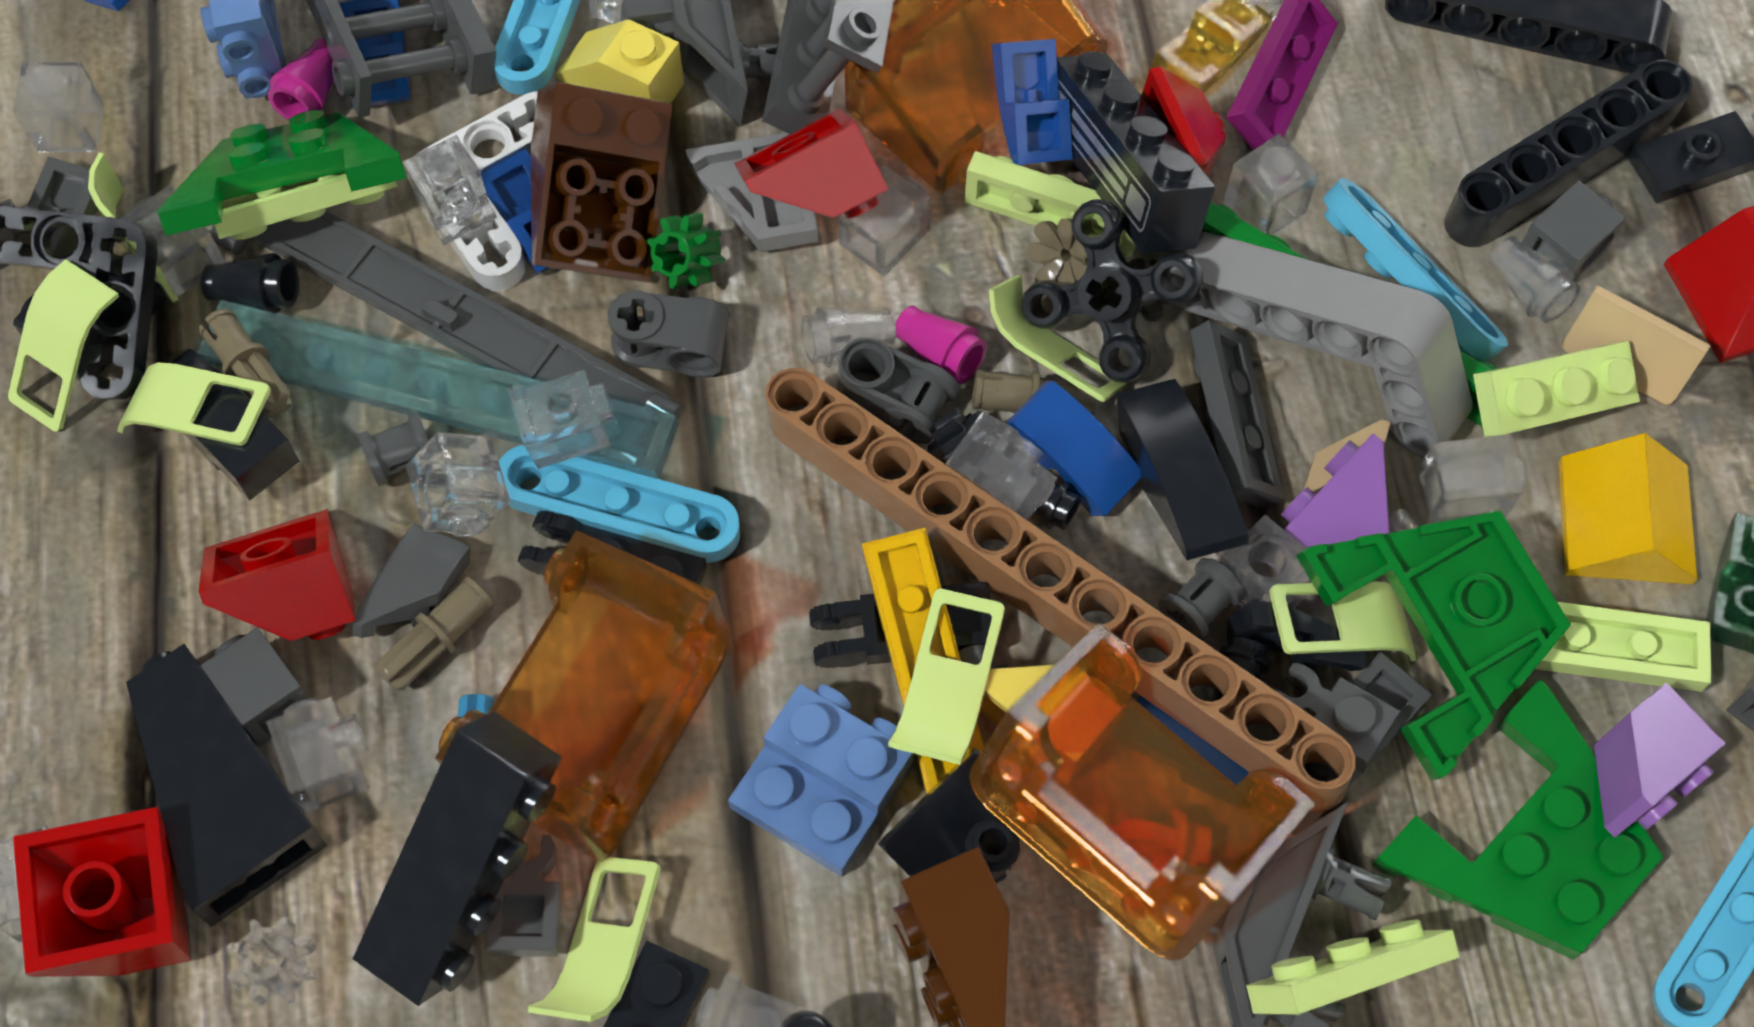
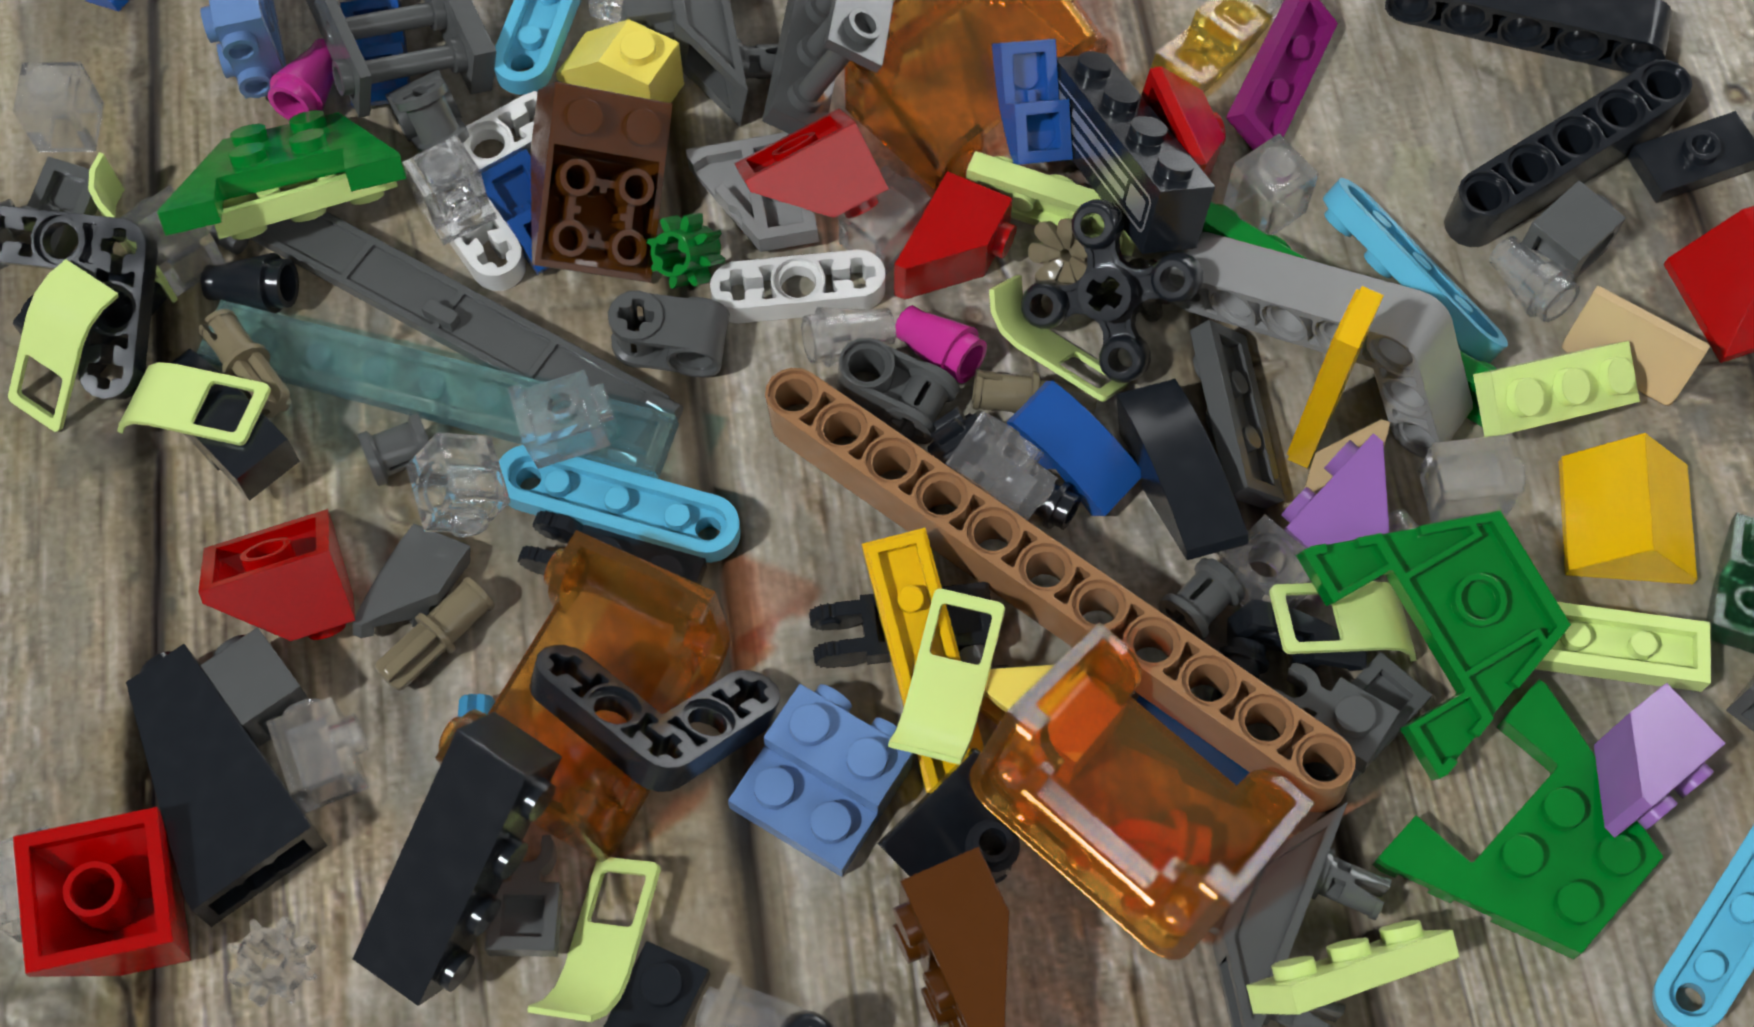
none -> dark grey piece [385,70,470,158]
none -> black beam [529,645,780,792]
none -> white beam [710,250,885,324]
none -> red slope [894,171,1017,300]
none -> yellow tile [1286,286,1384,469]

